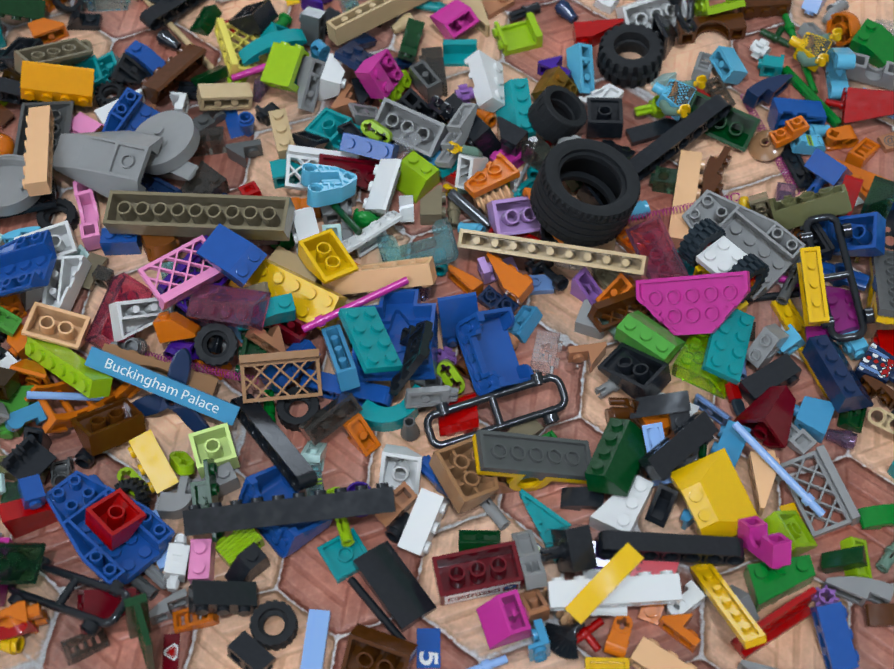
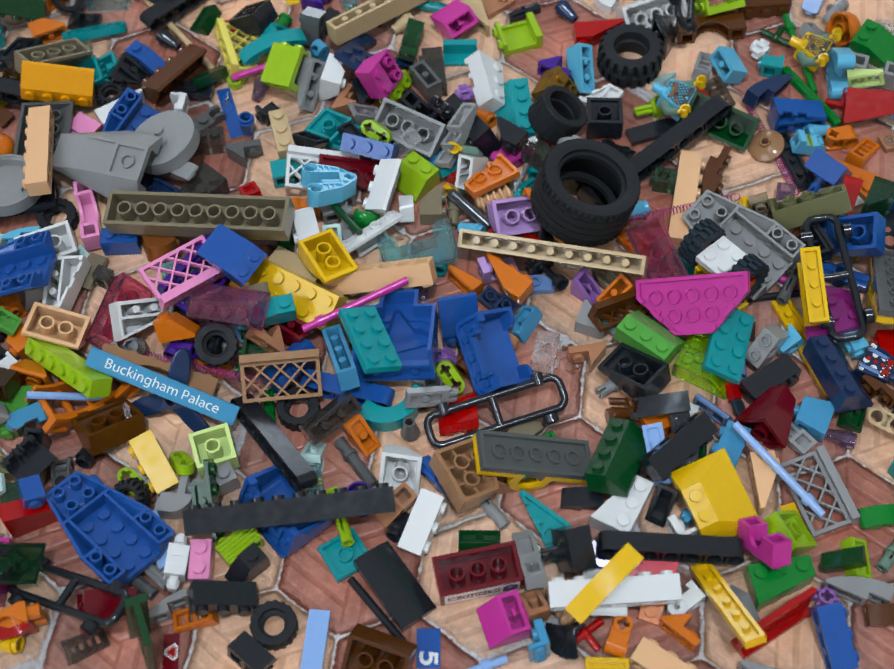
red slope [85,488,146,551] -> none
tan brick [196,82,253,111] -> none
black wing [389,320,433,396] -> none
orange slope [768,115,810,149] -> none
none -> teal beam [61,21,128,41]
none -> dark grey pin [334,436,378,488]
none -> white bracket [665,514,698,535]
none -> yellowish green slope [847,69,885,88]

